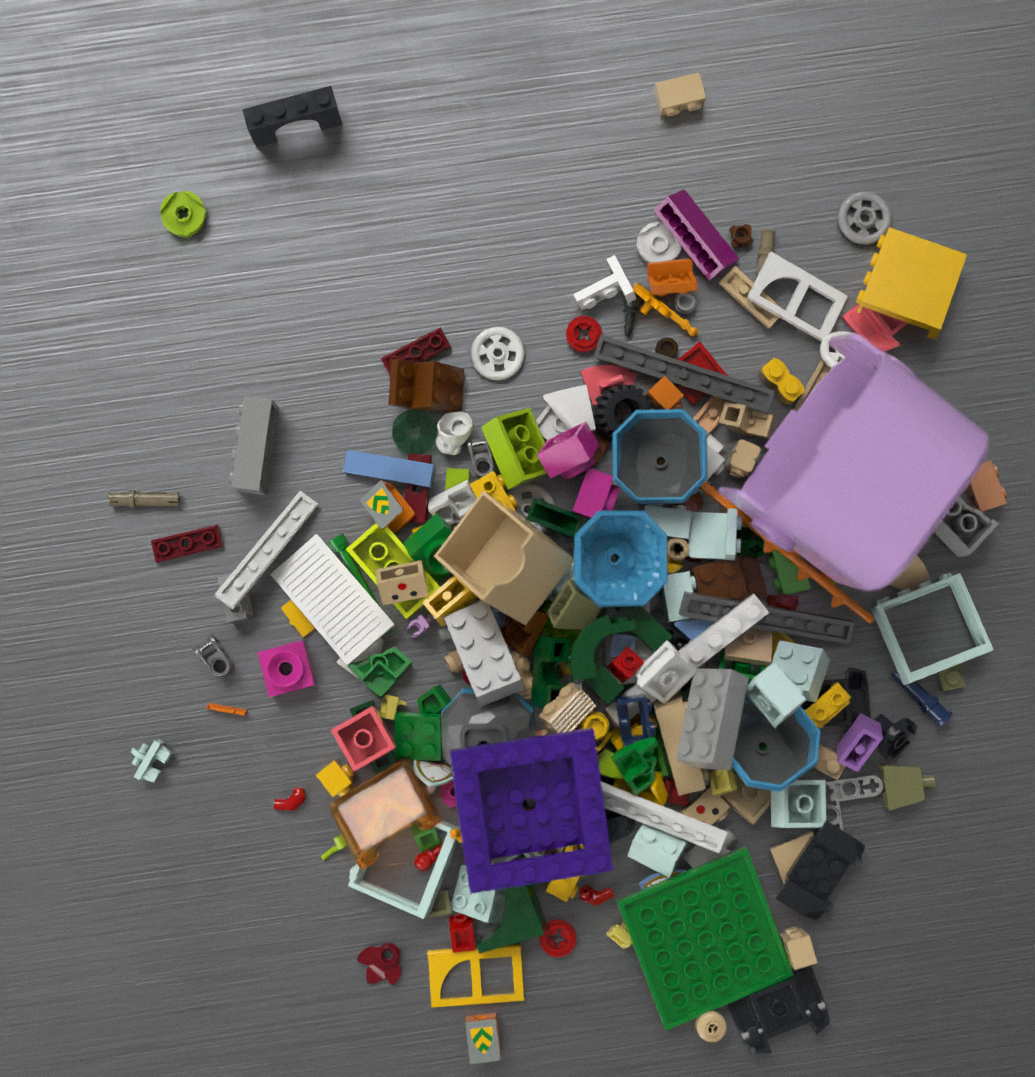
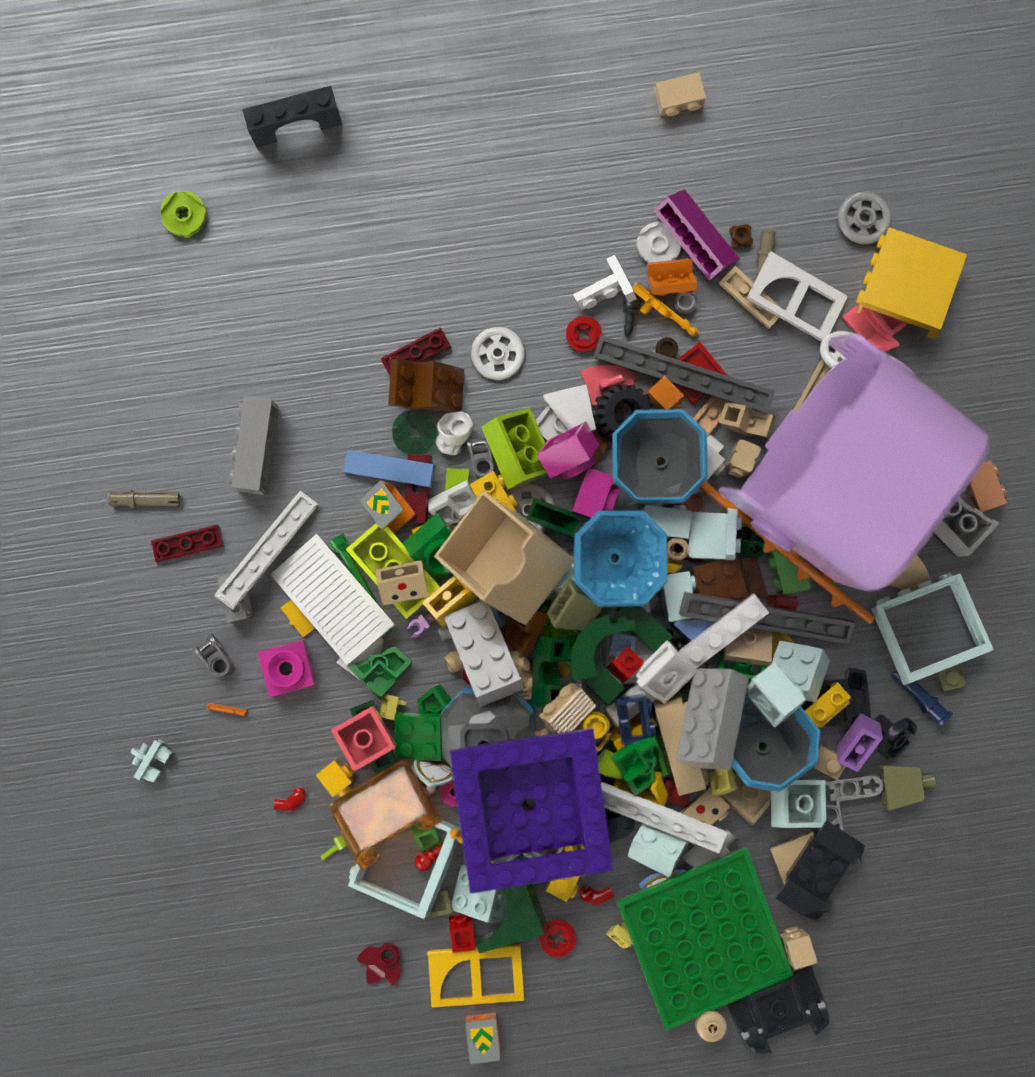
yellow brick [758,358,805,406] -> none

